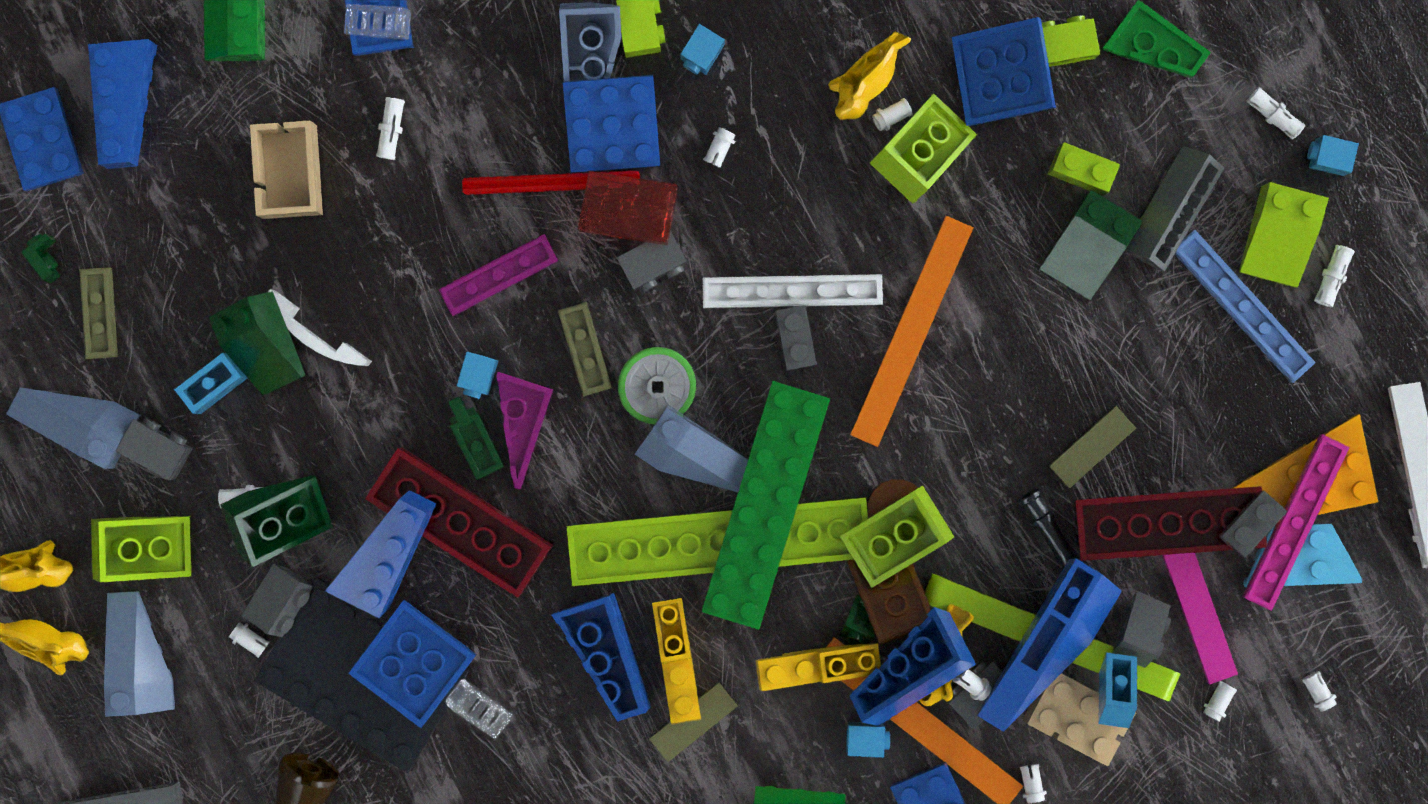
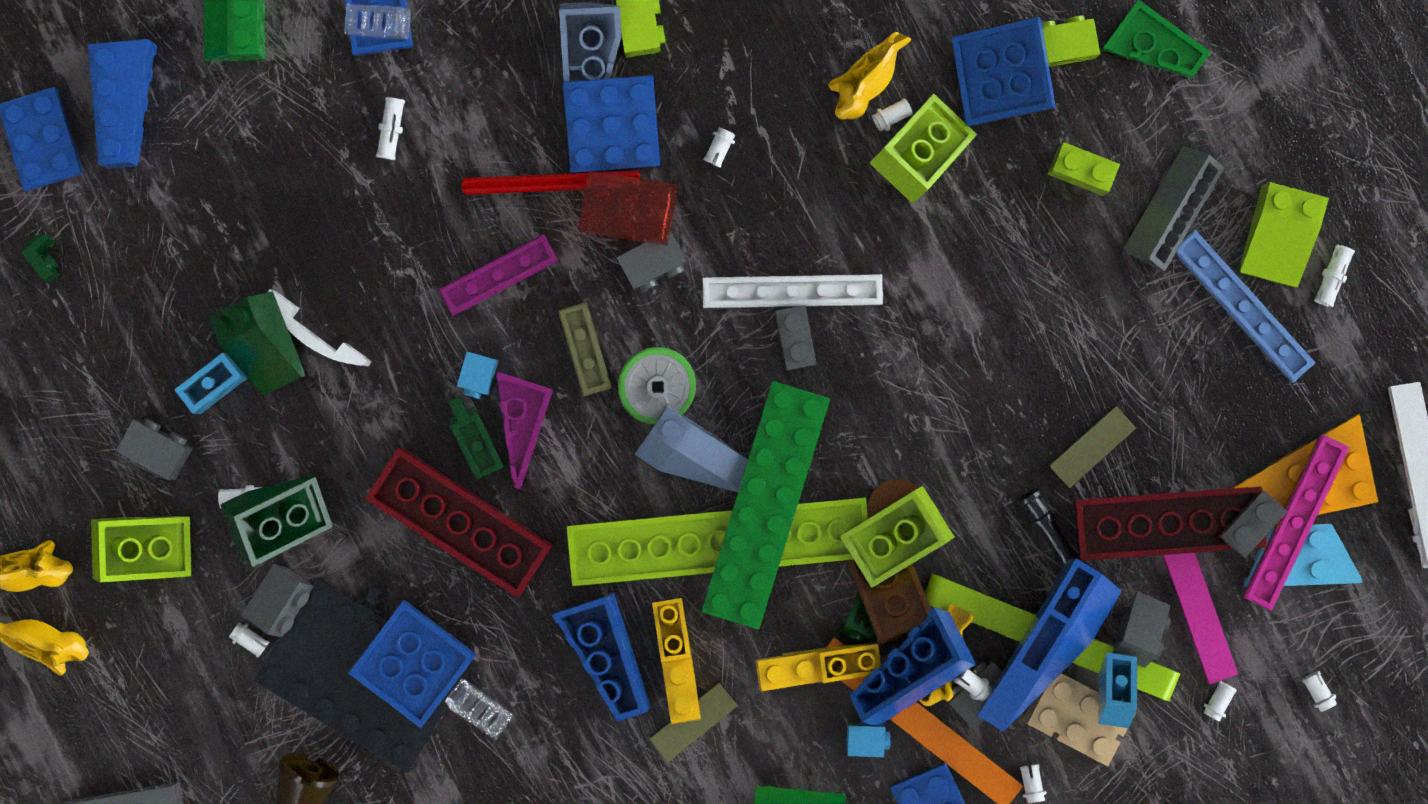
sand blue wedge [7,388,141,469] -> none
olive tile [79,267,118,359] -> none
sand blue wedge [104,591,175,717] -> none
tan piece [250,121,323,219] -> none
blue wedge [325,490,436,618] -> none
dark azure brick [680,24,725,75] -> none
orange tile [850,216,974,447] -> none
slope [1039,190,1143,301] -> none
white pin [1246,87,1305,140] -> none
dark azure brick [1307,135,1359,176] -> none

